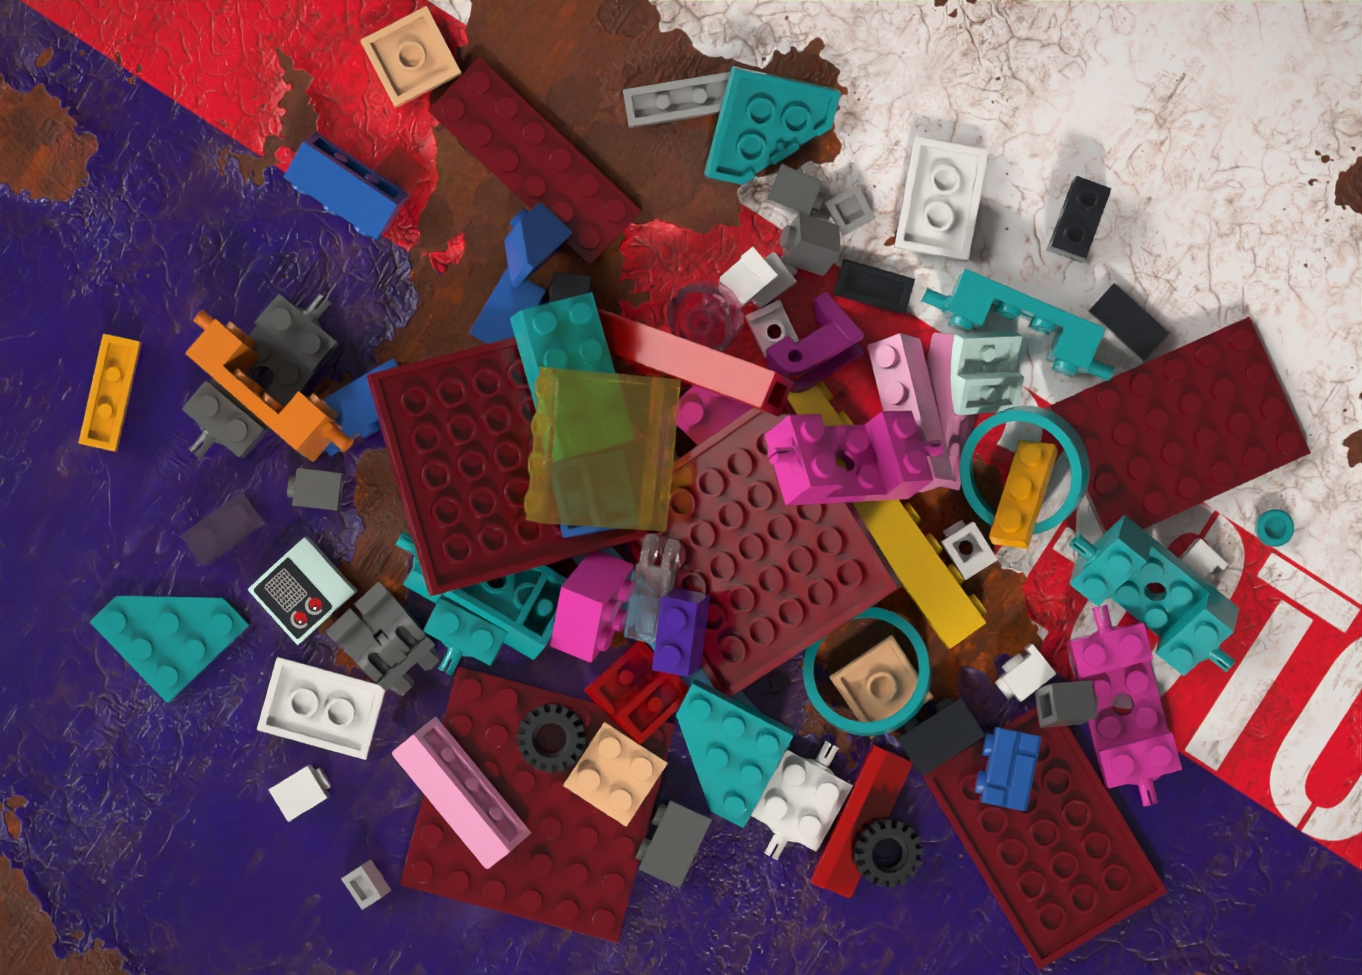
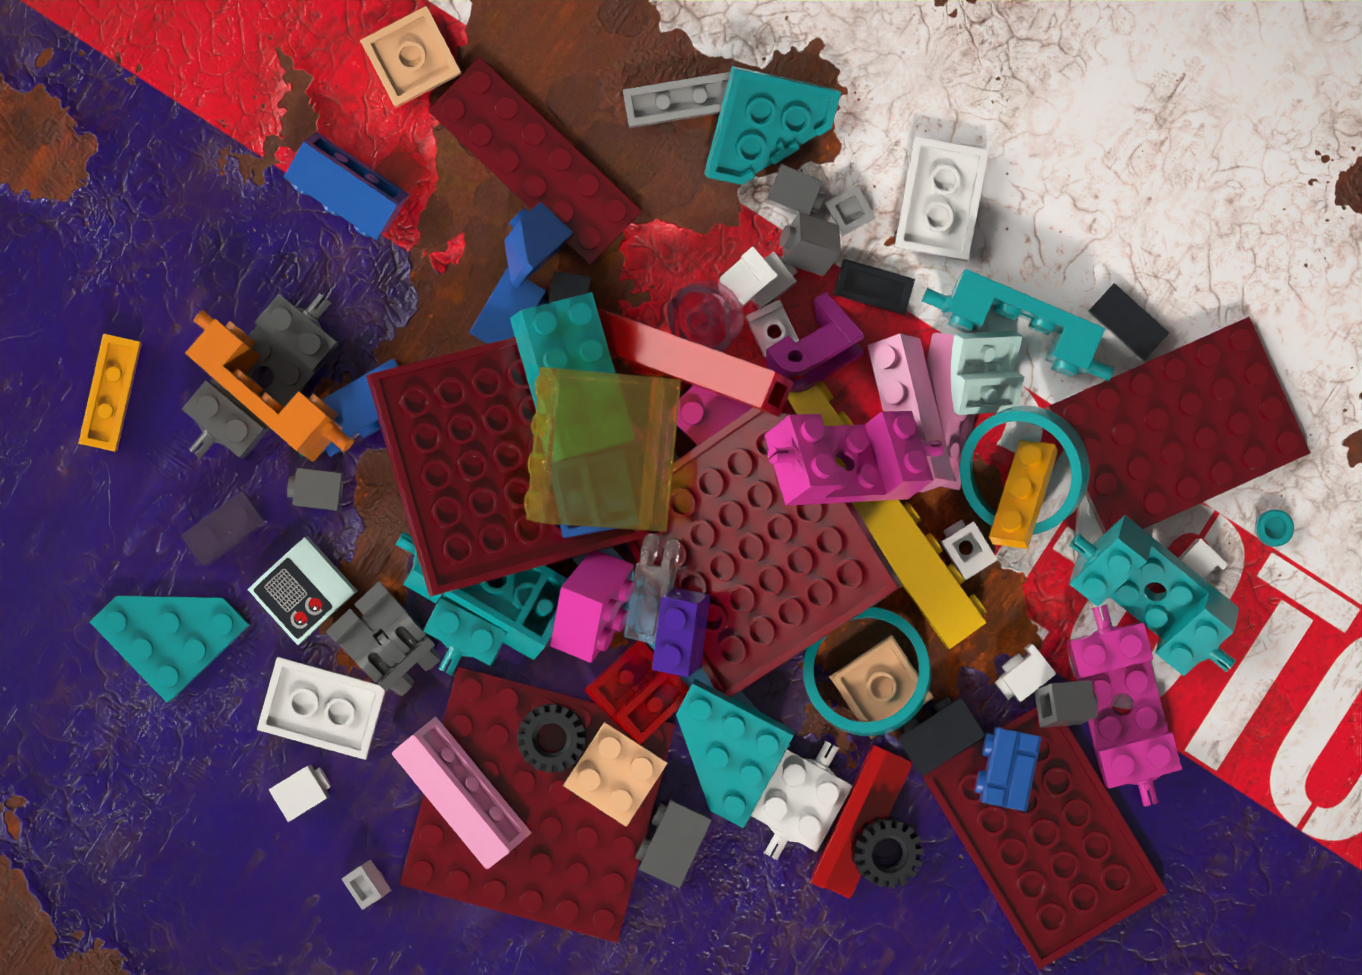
black brick [1046,175,1112,263] -> none

